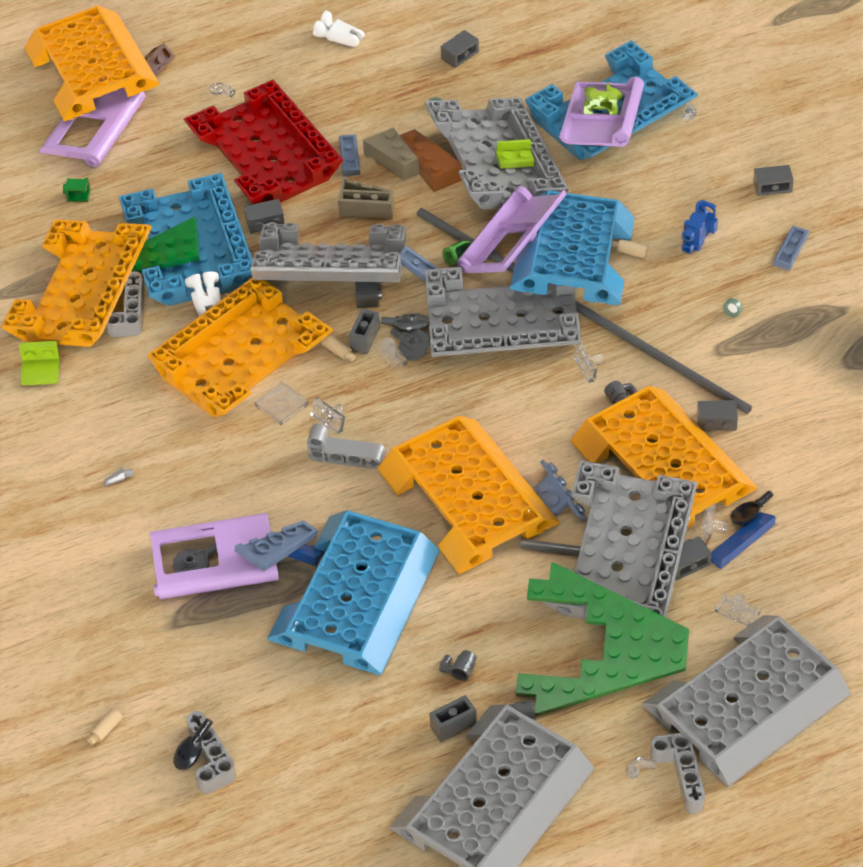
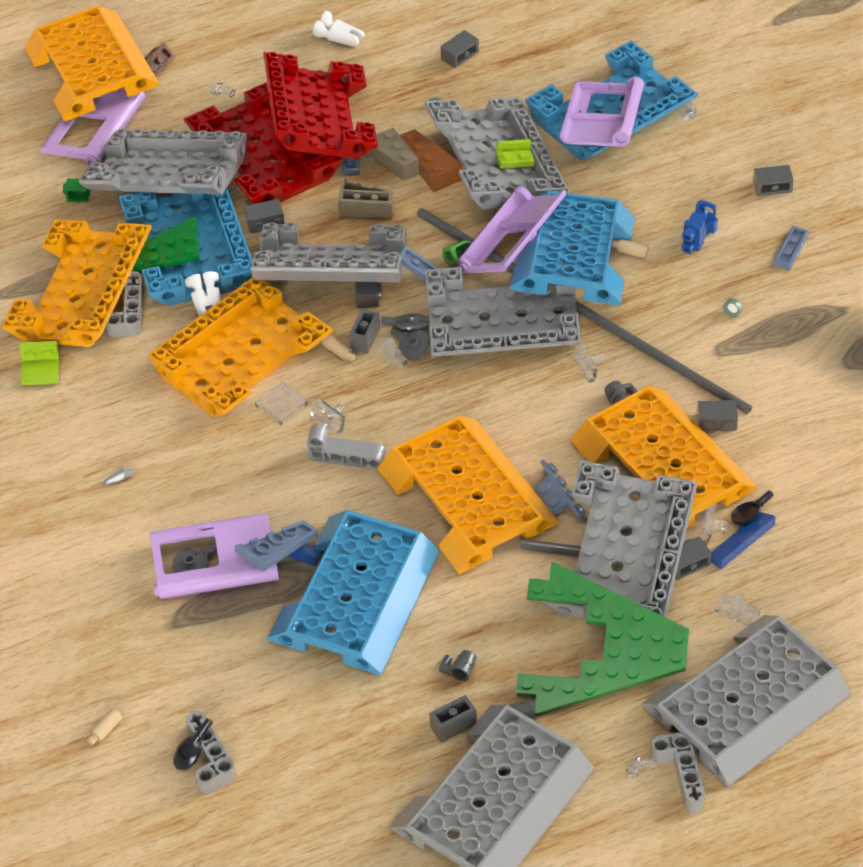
lime animal [584,83,622,114] -> none
none -> light grey slope [79,128,247,195]
none -> red slope [263,52,378,159]

